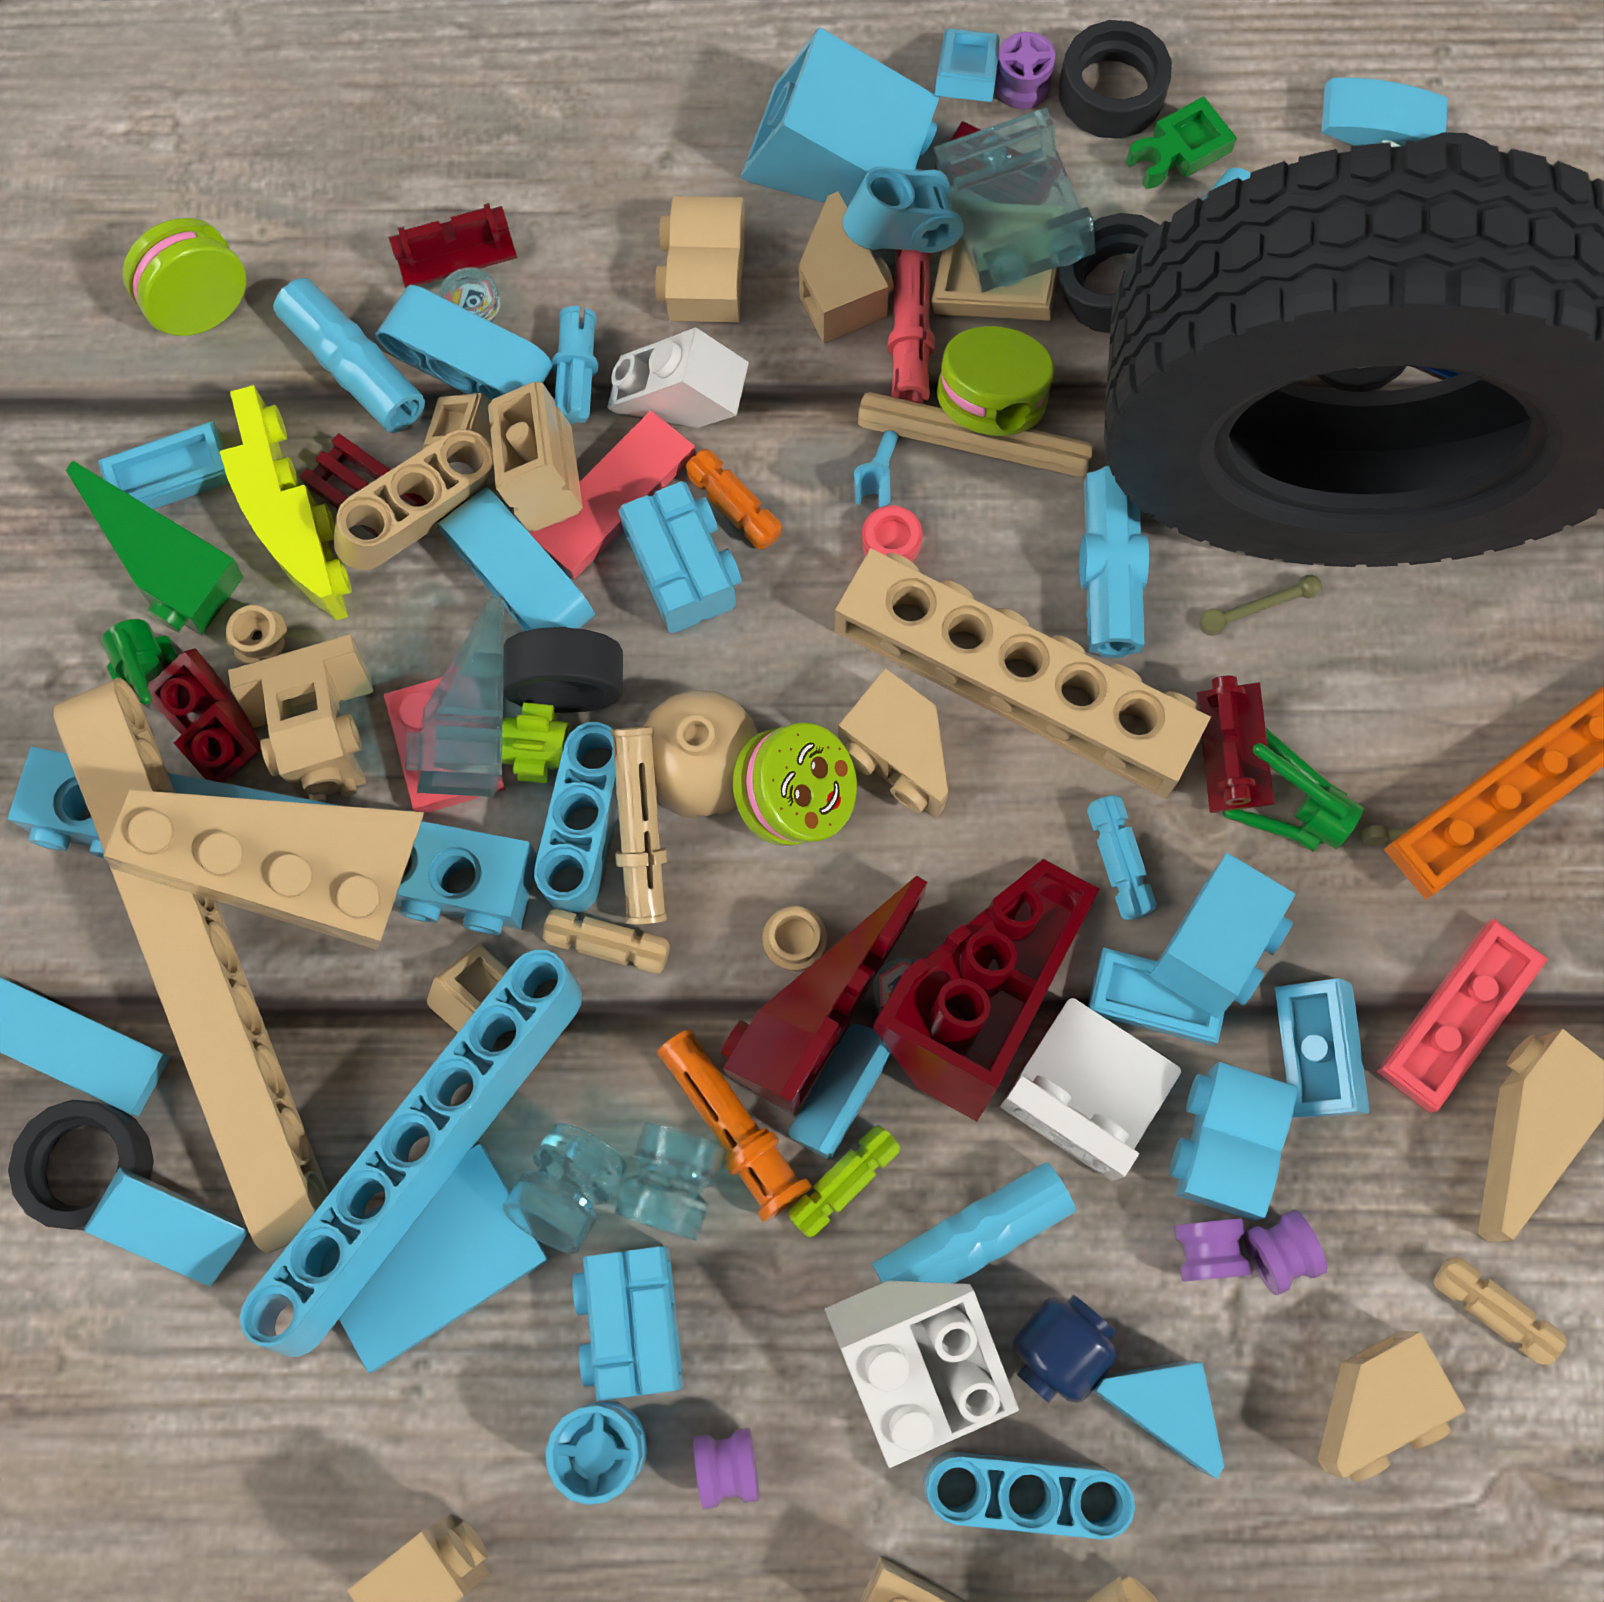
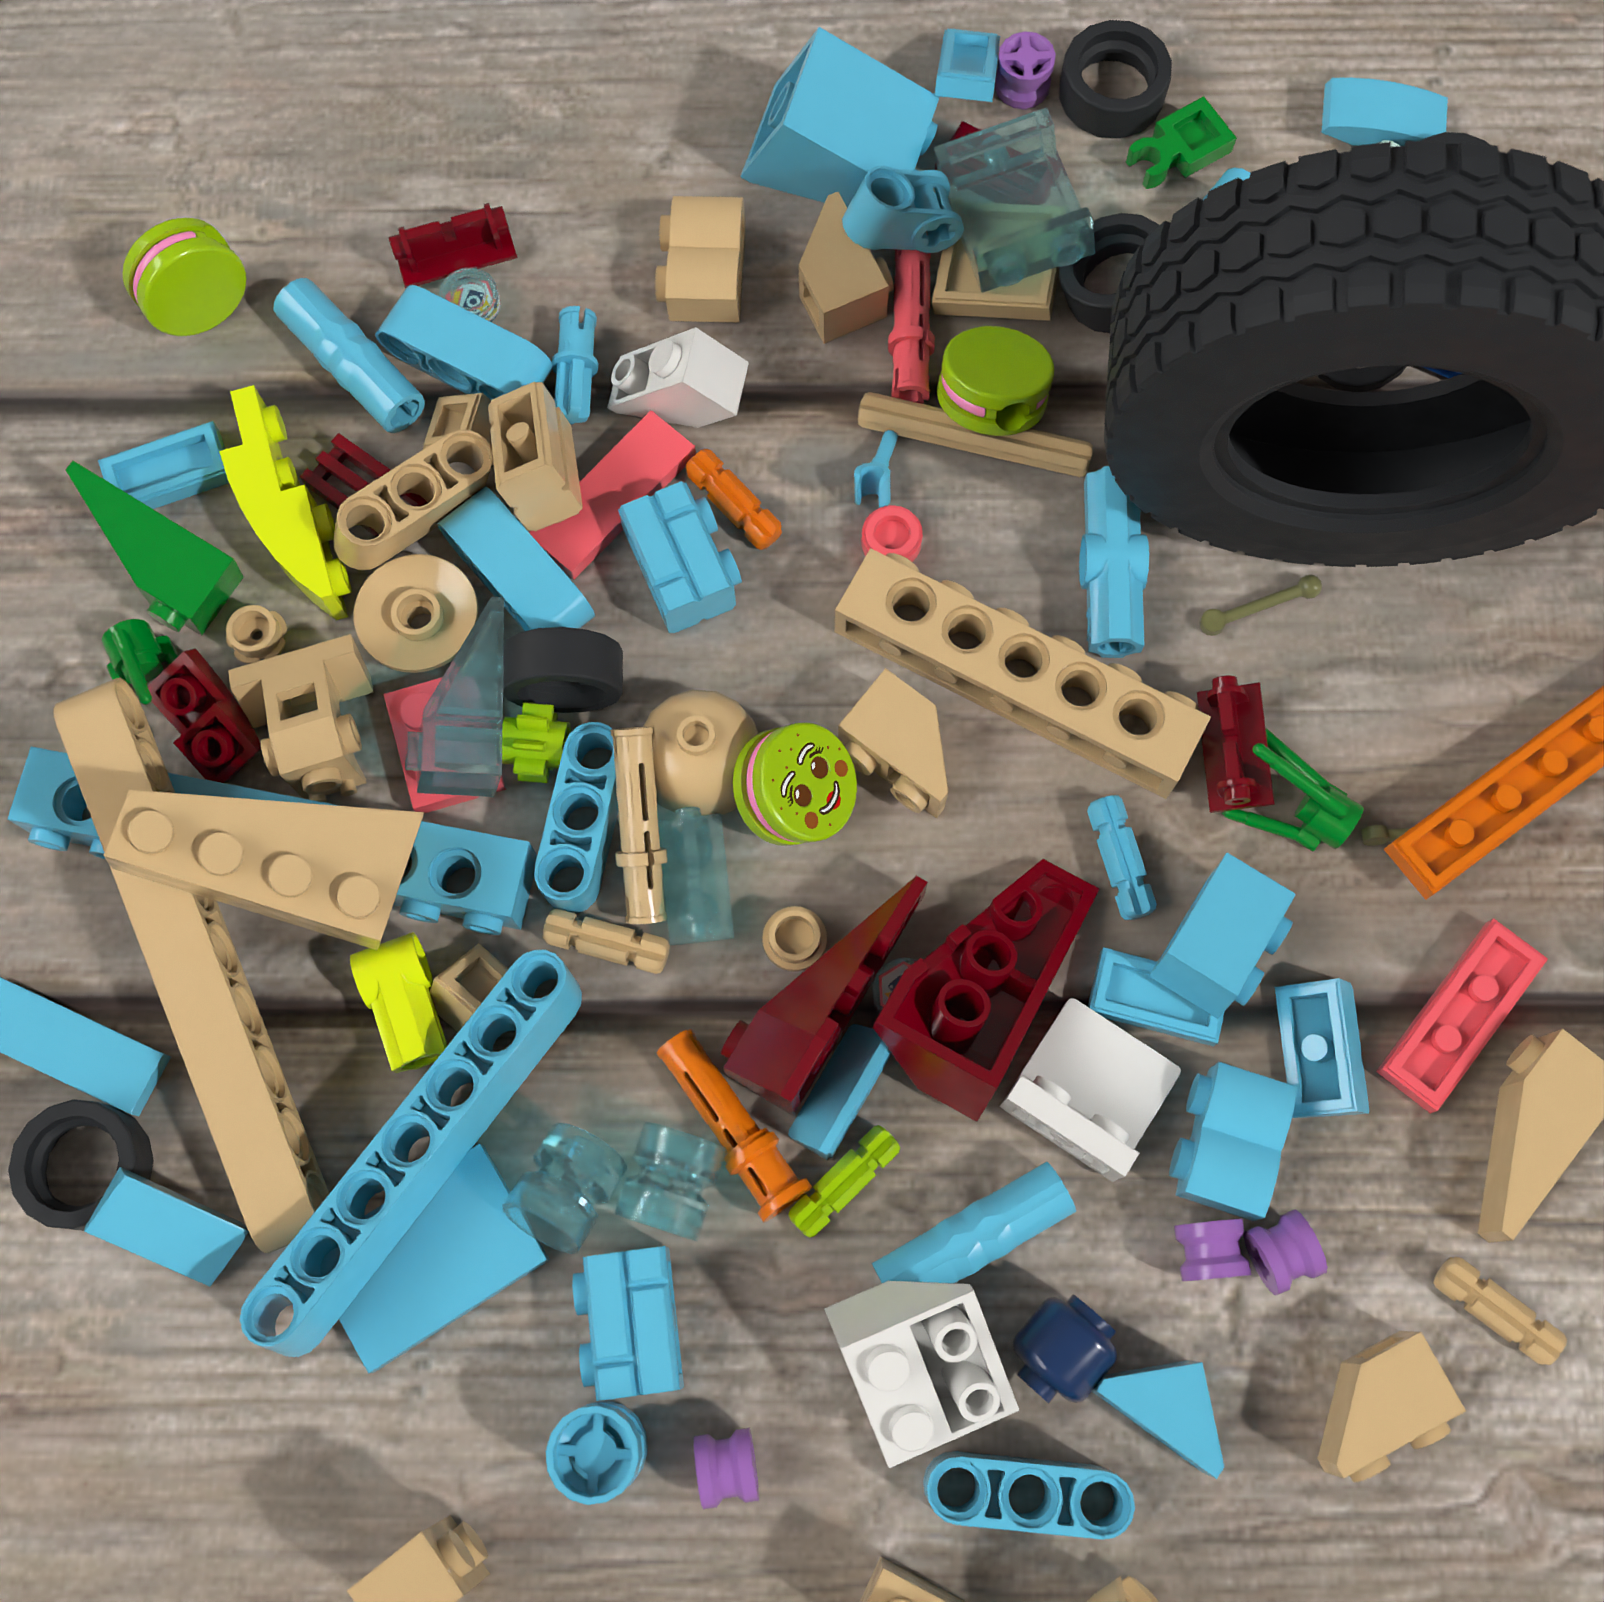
none -> neon yellow piece [350,932,447,1073]
none -> tan dish [354,554,479,673]
none -> clear light blue hinge [658,807,734,946]

